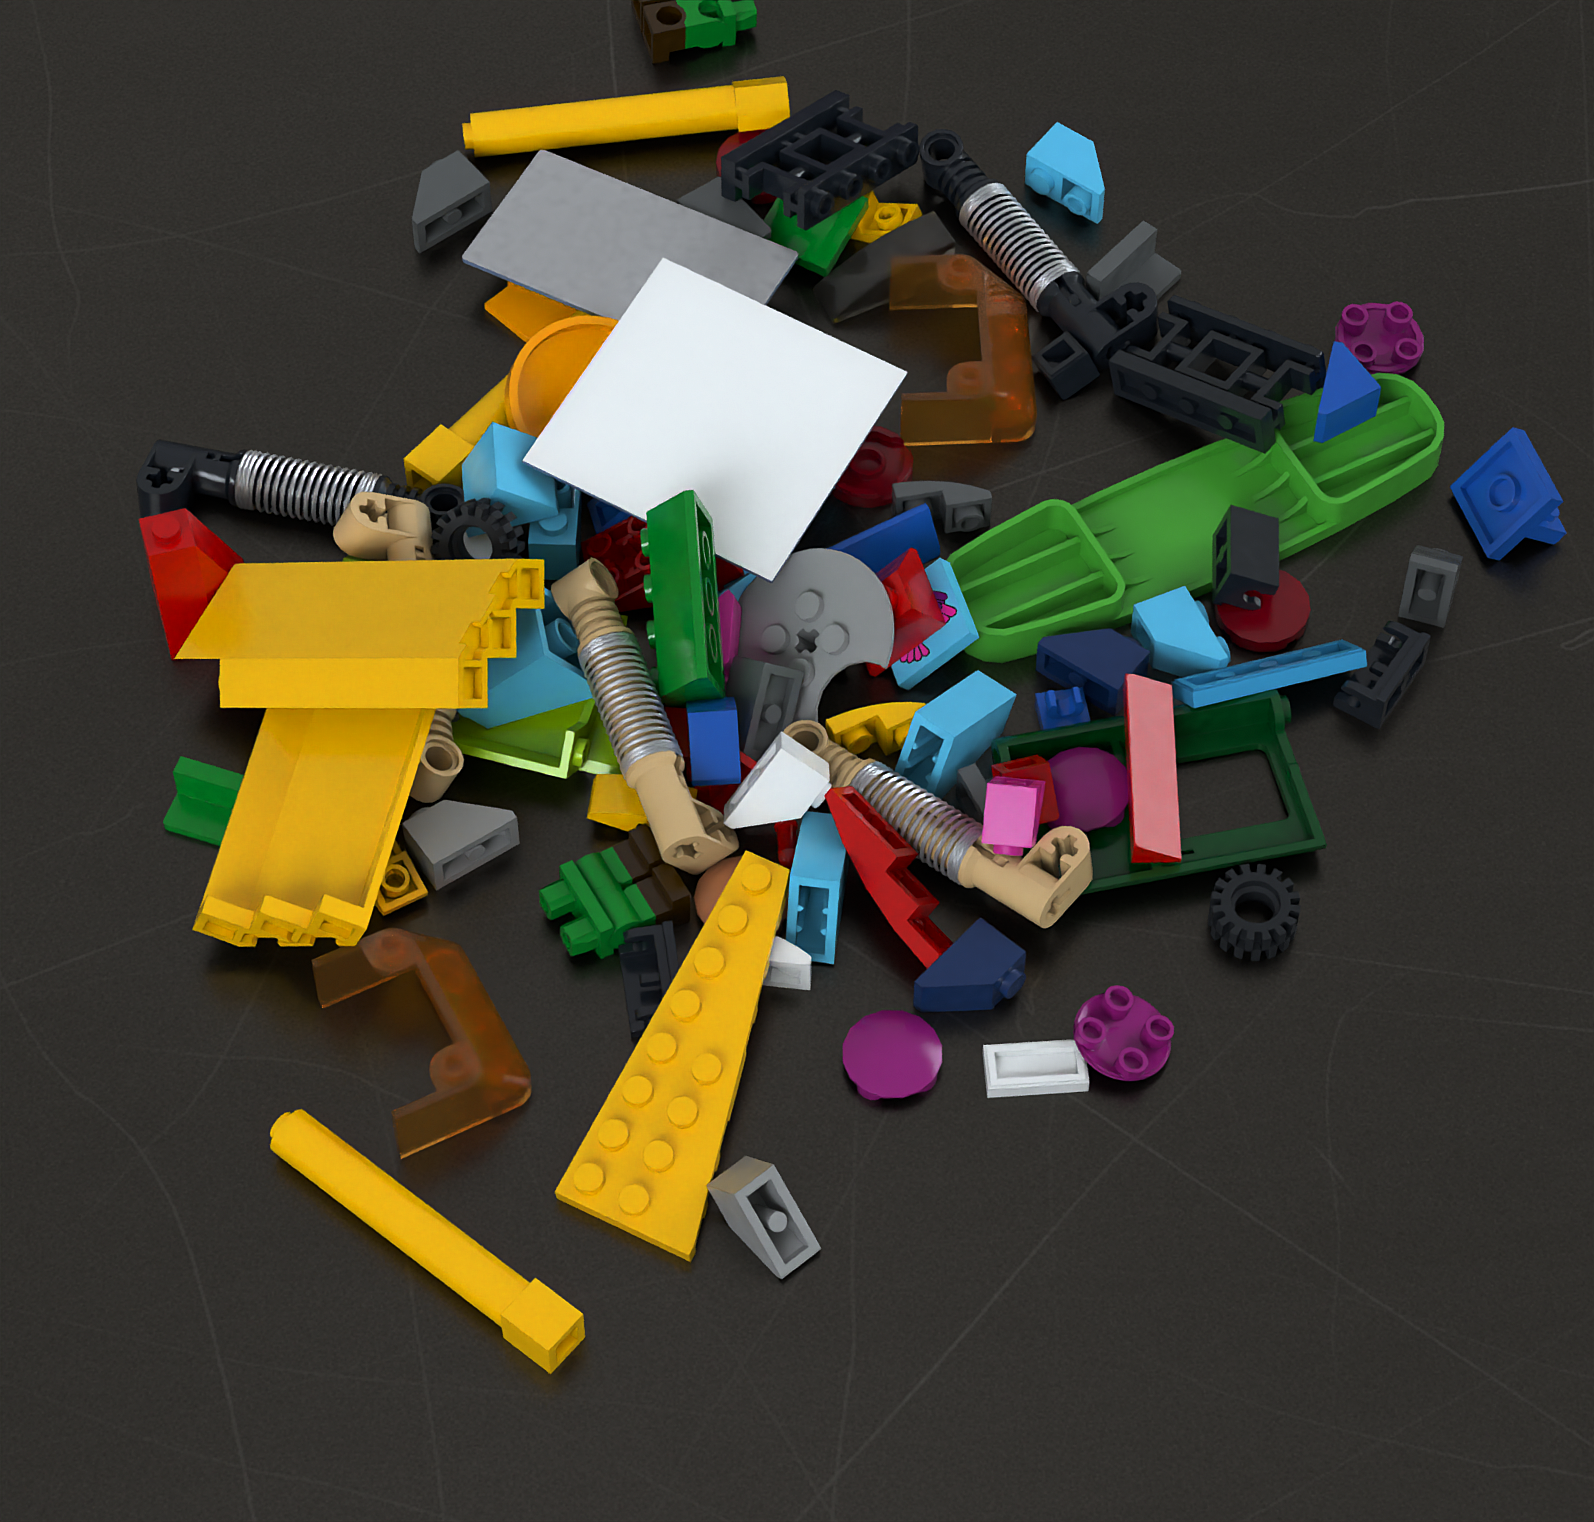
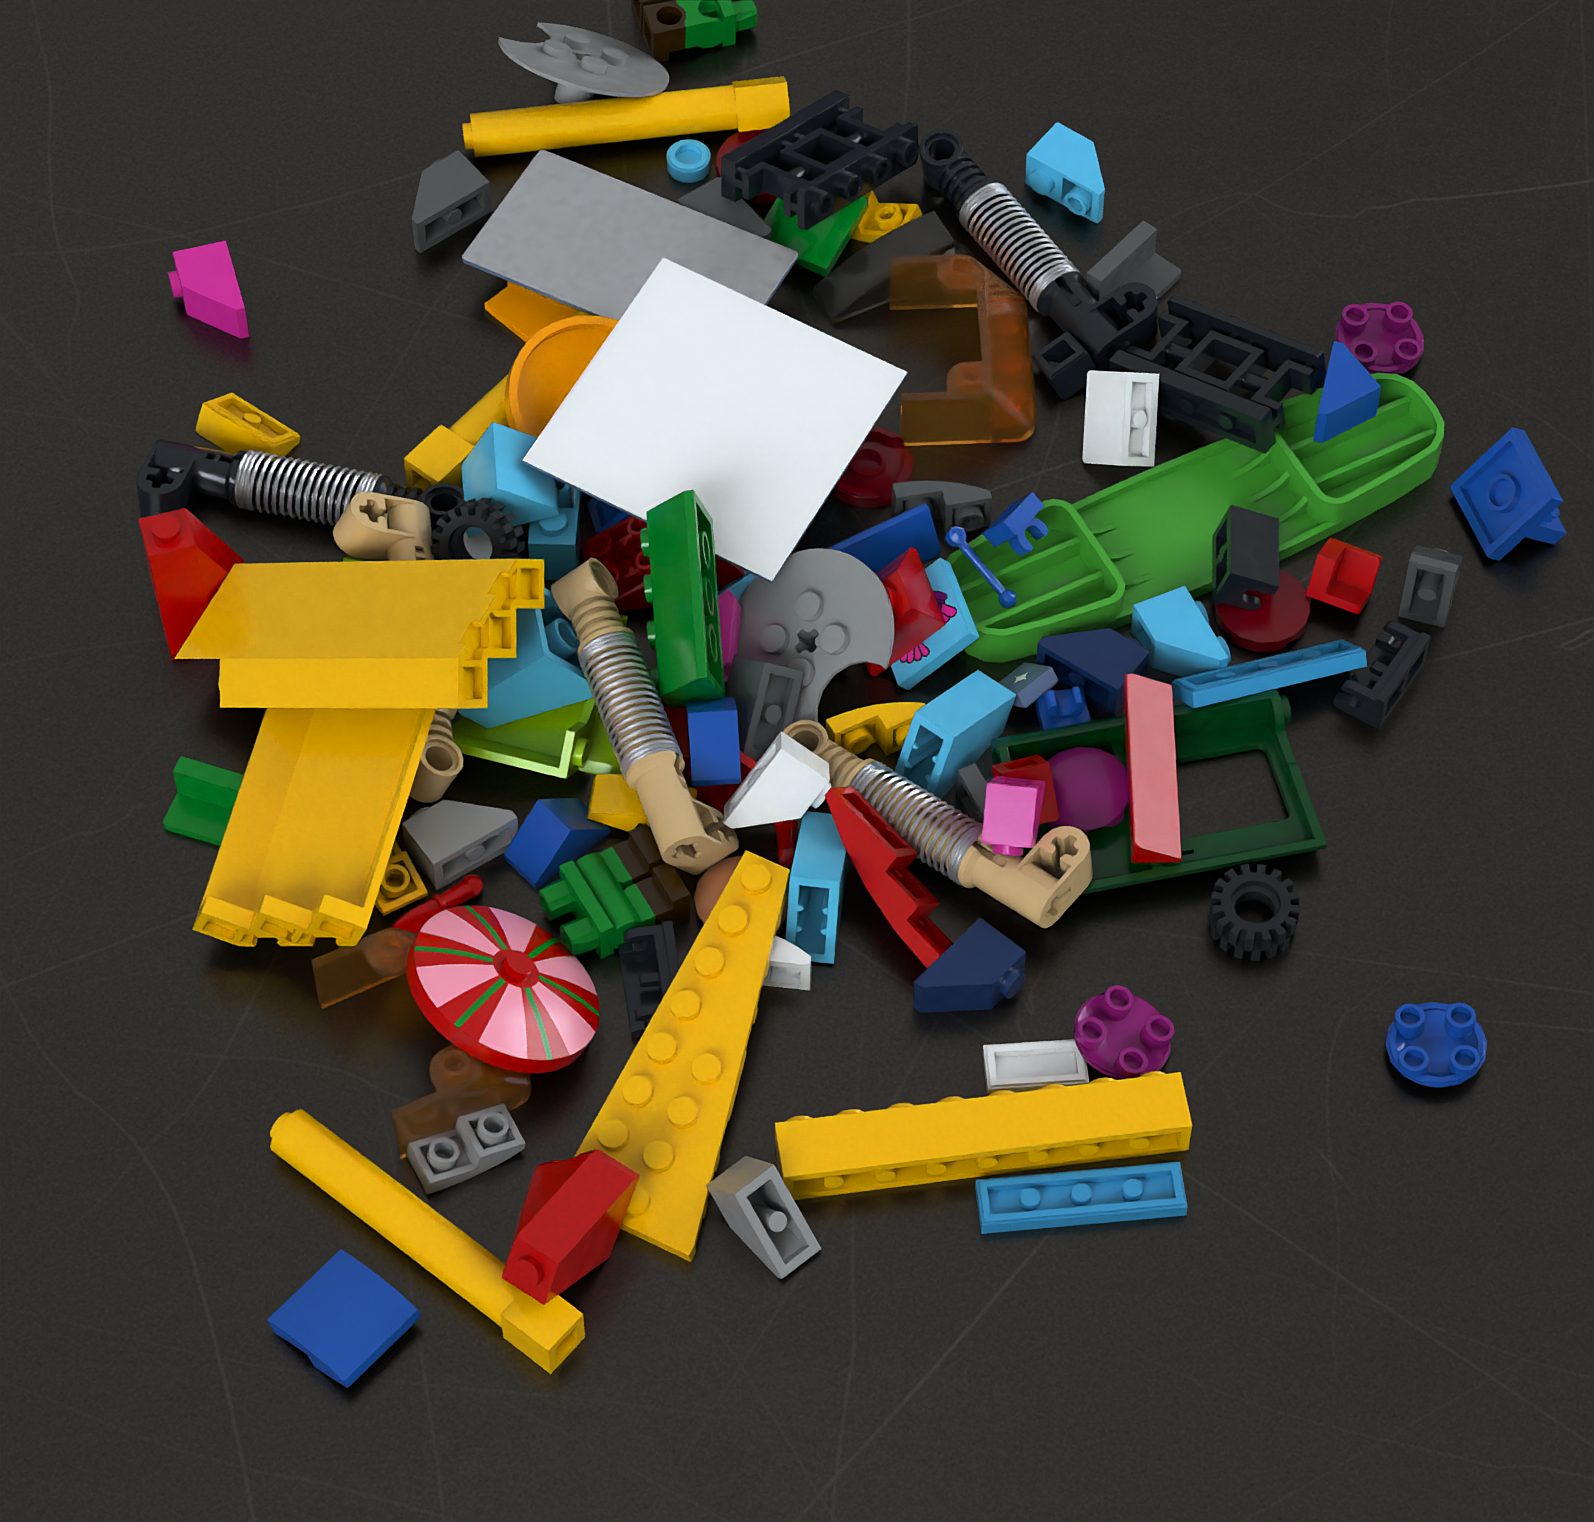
magenta dish [843,1010,942,1100] -> none
none -> dark pink slope [168,240,249,339]
none -> yellow slope [196,393,301,461]
none -> blue slope [267,1249,421,1388]
none -> red piece [388,875,484,945]
none -> dish [406,906,600,1073]
none -> light grey slope [406,1103,526,1195]
none -> light grey piece [498,22,669,104]
none -> red slope [502,1149,640,1305]
none -> blue slope [504,798,610,889]
none -> medium azure tile [667,139,711,183]
none -> yellow brick [775,1071,1192,1200]
none -> blue hinge [945,526,1017,608]
none -> dark azure tile [975,1162,1188,1234]
none -> blue tile [982,492,1049,556]
none -> sand blue tile [998,662,1059,708]
none -> white panel [1082,370,1159,467]
none -> red panel [1305,537,1382,614]
none -> blue dish [1386,1002,1487,1088]

